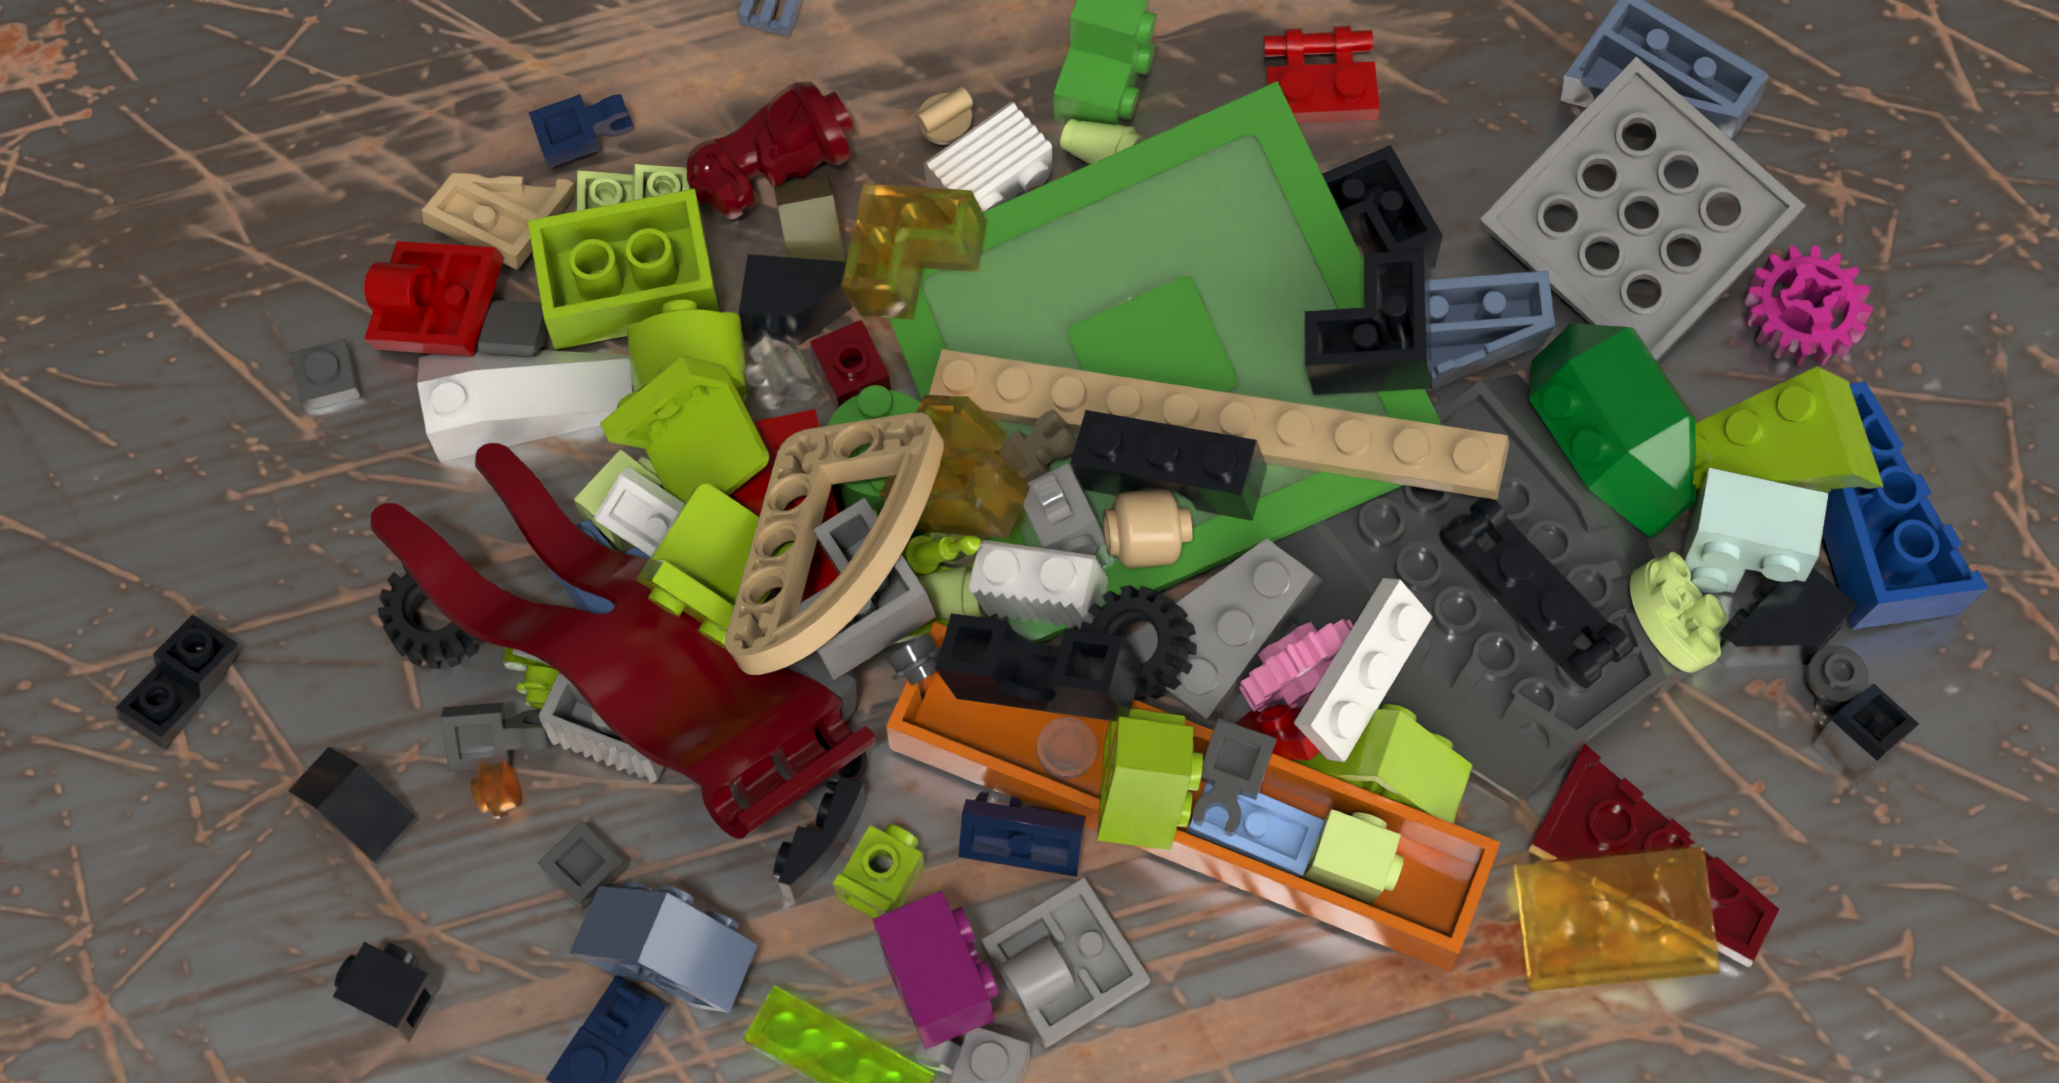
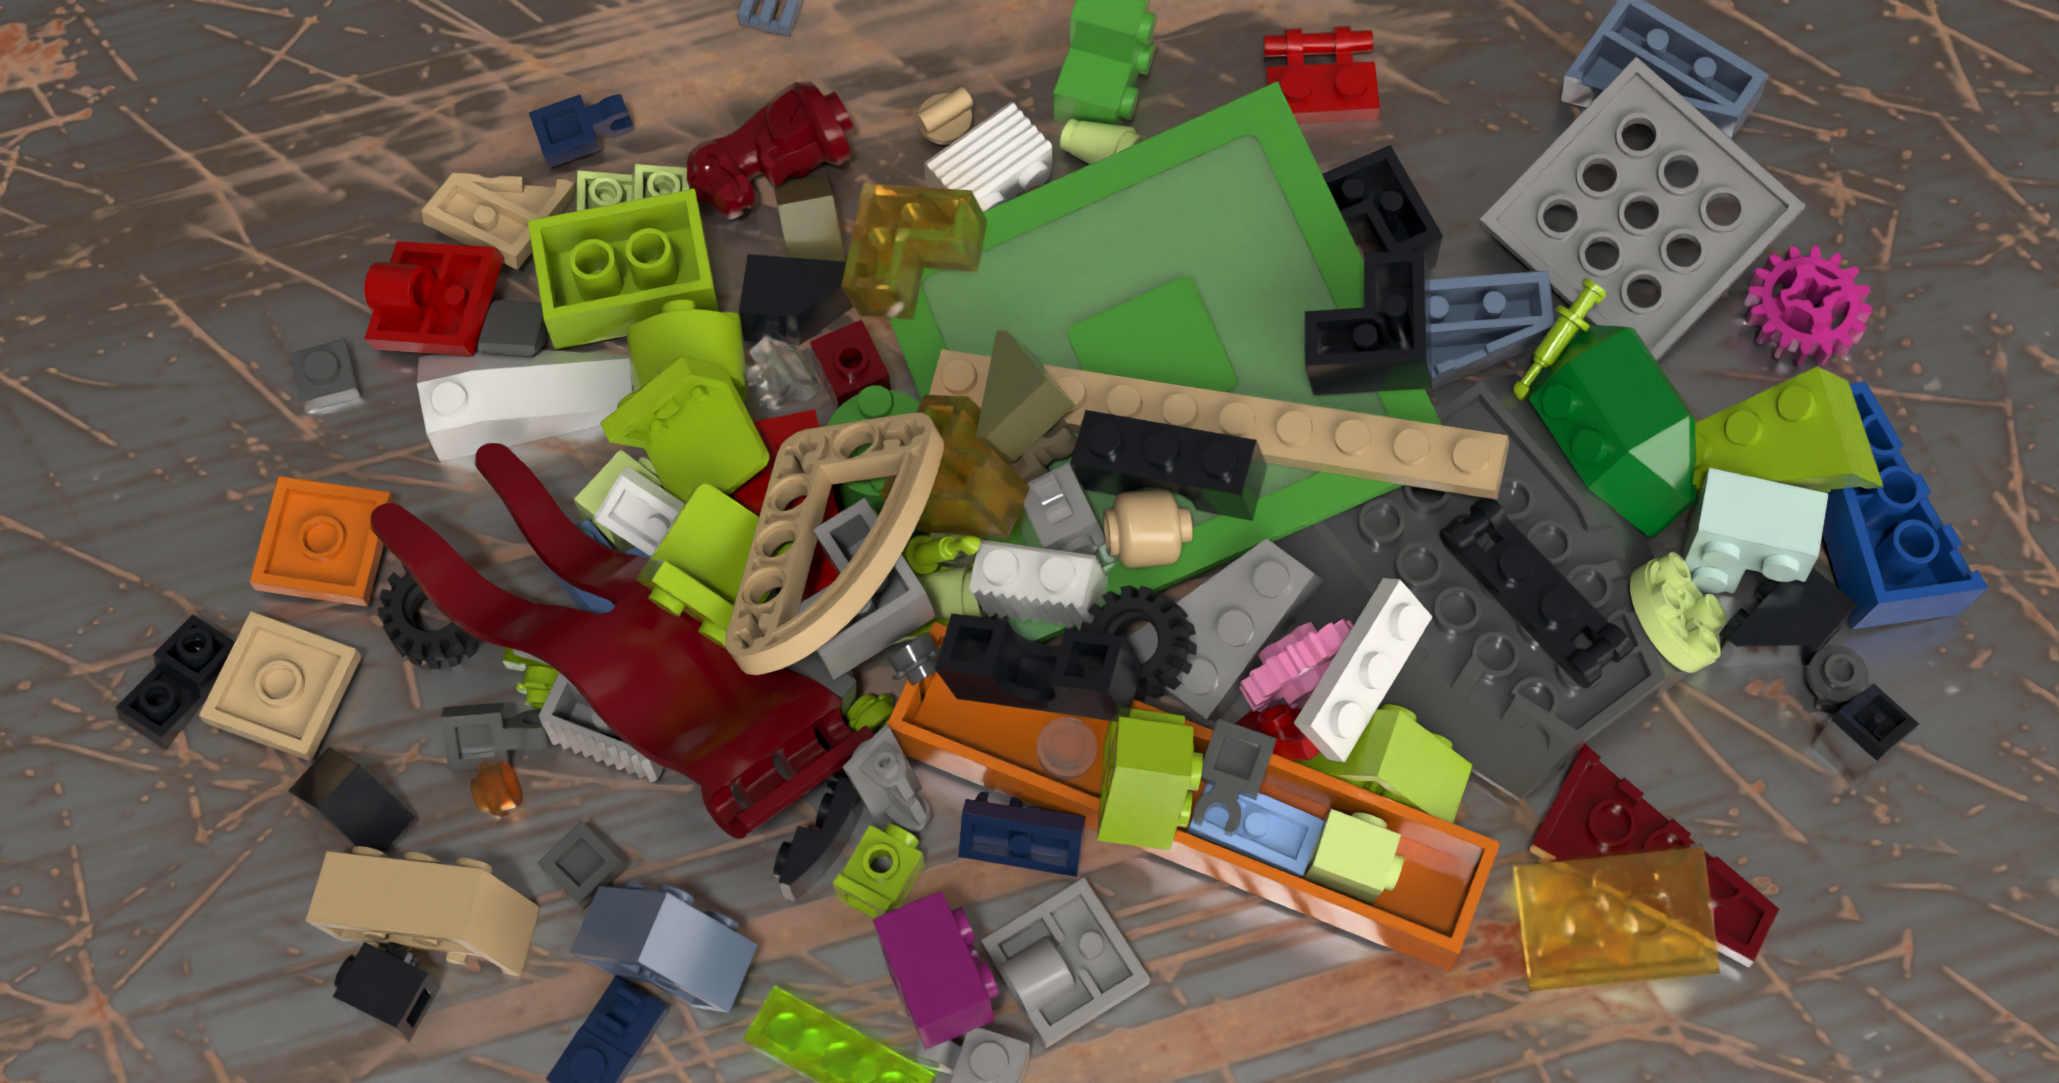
none -> tan plate [199,611,362,762]
none -> orange plate [250,476,395,607]
none -> tan wedge [305,846,540,977]
none -> light grey hinge [843,725,931,831]
none -> lime plate [847,693,894,734]
none -> olive slope [975,330,1075,462]
none -> lime piece [1513,277,1607,402]

